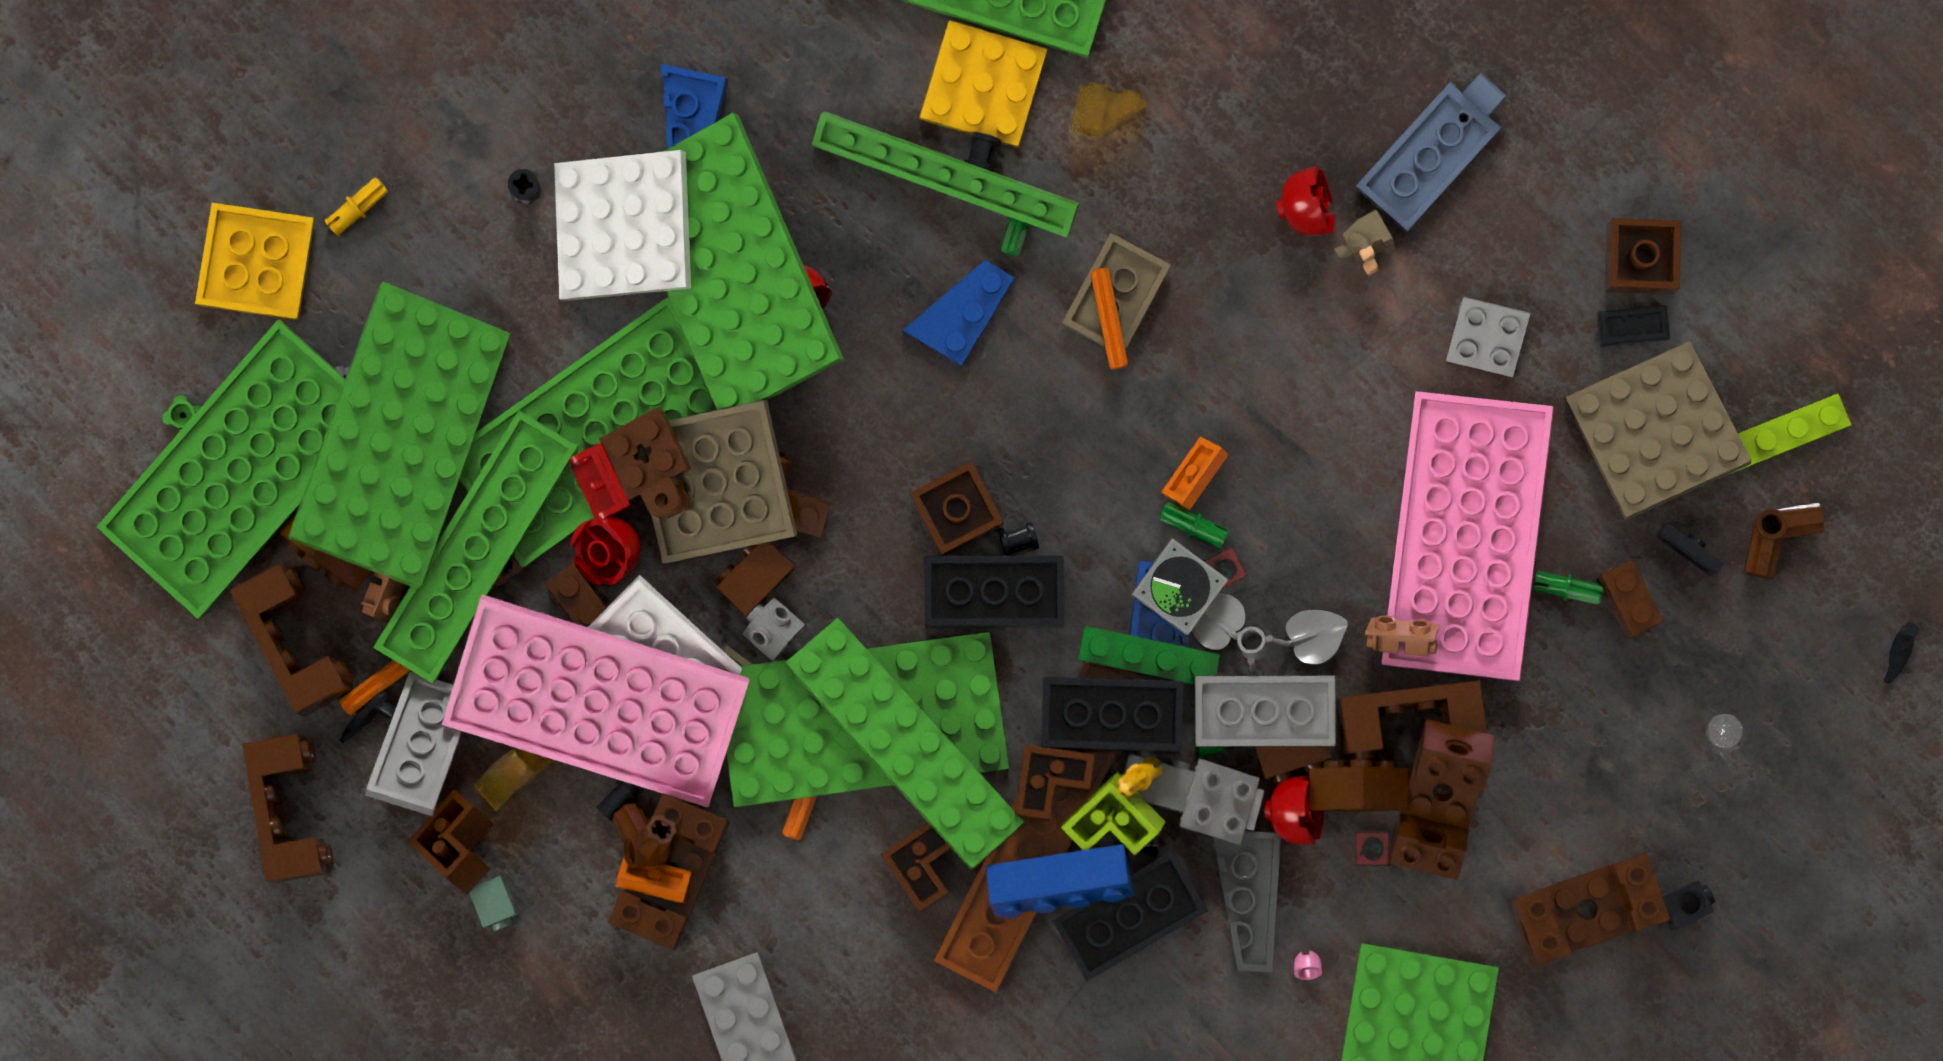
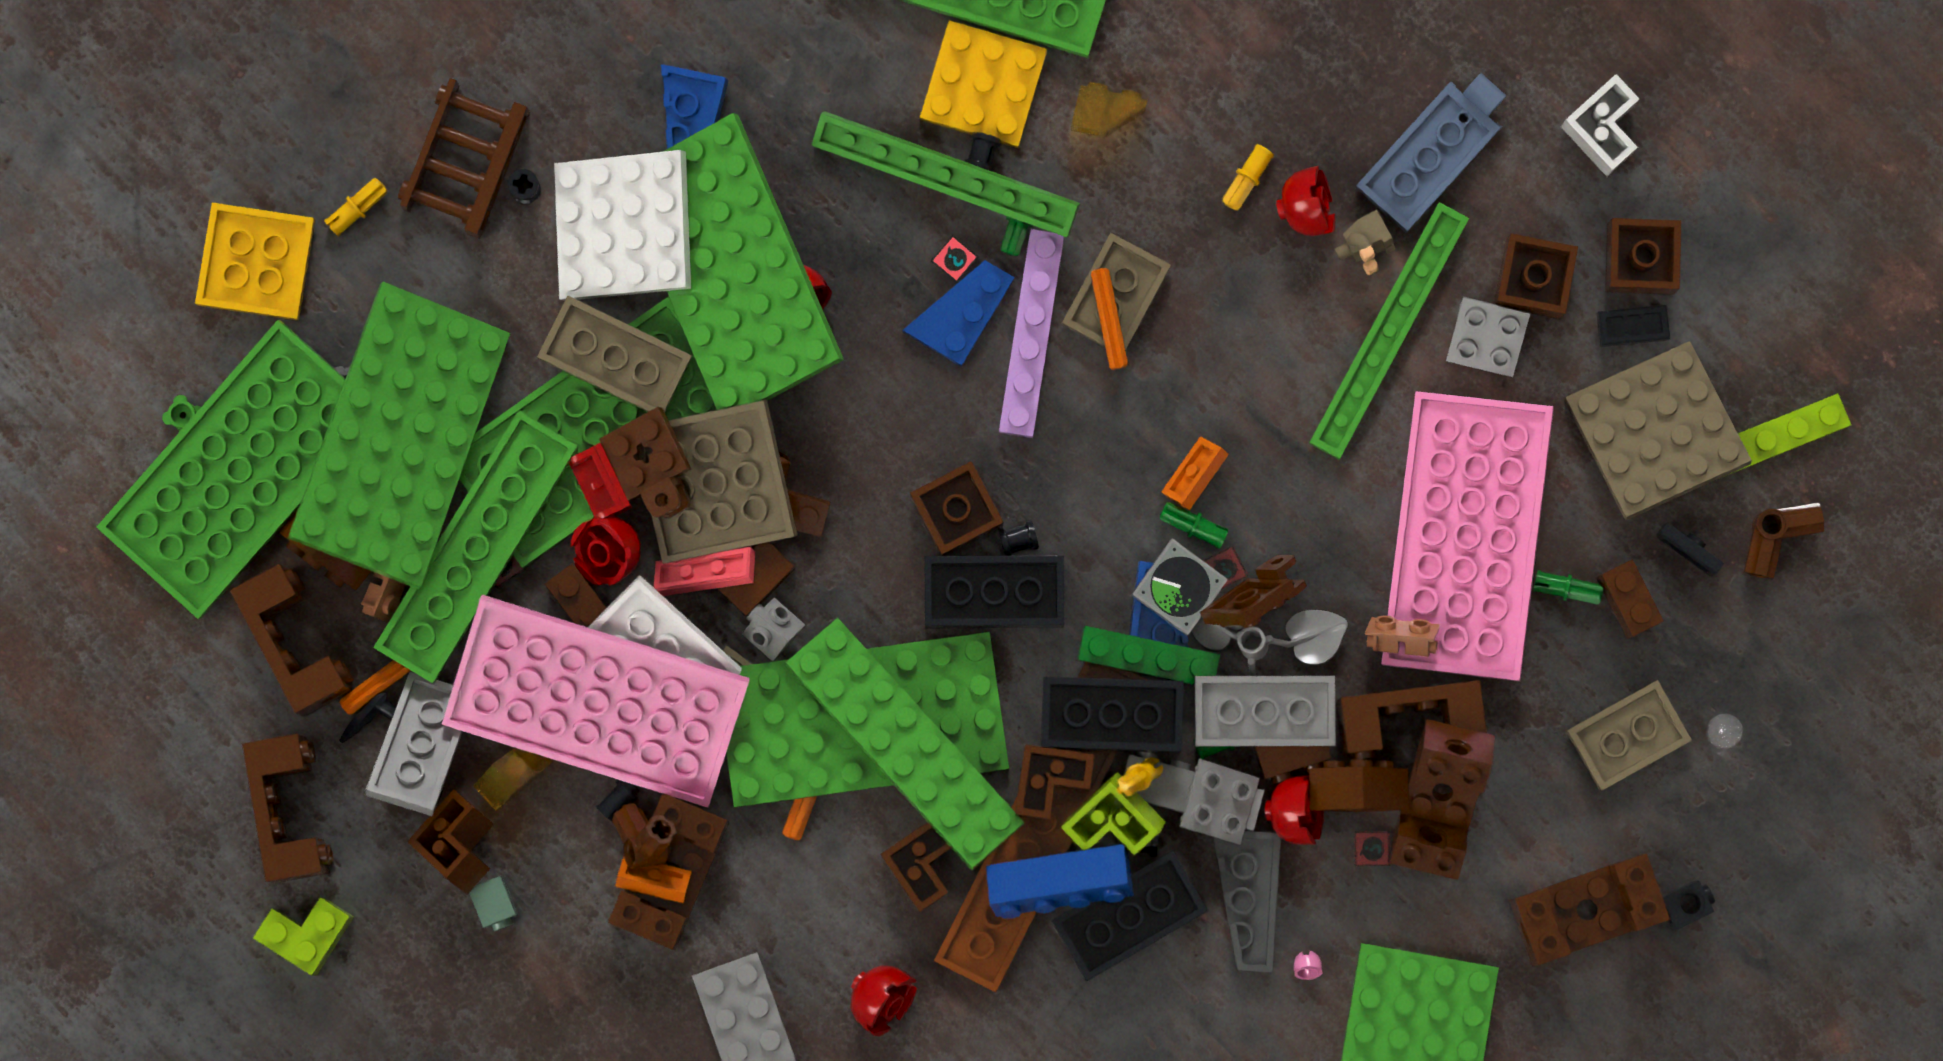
black bar [1883,622,1919,684] -> none
none -> lime brick [253,897,354,976]
none -> reddish brown fence [398,78,530,239]
none -> dark tan plate [537,296,692,412]
none -> coral tile [654,547,755,596]
none -> red cylinder [850,965,917,1036]
none -> tile [930,235,979,284]
none -> lavender plate [999,229,1064,438]
none -> reddish brown plate [1200,554,1307,628]
none -> yellow axle [1222,144,1275,211]
none -> bright green plate [1309,202,1469,460]
none -> reddish brown brick [1494,233,1578,319]
none -> white brick [1561,74,1639,177]
none -> dark tan plate [1566,680,1692,791]

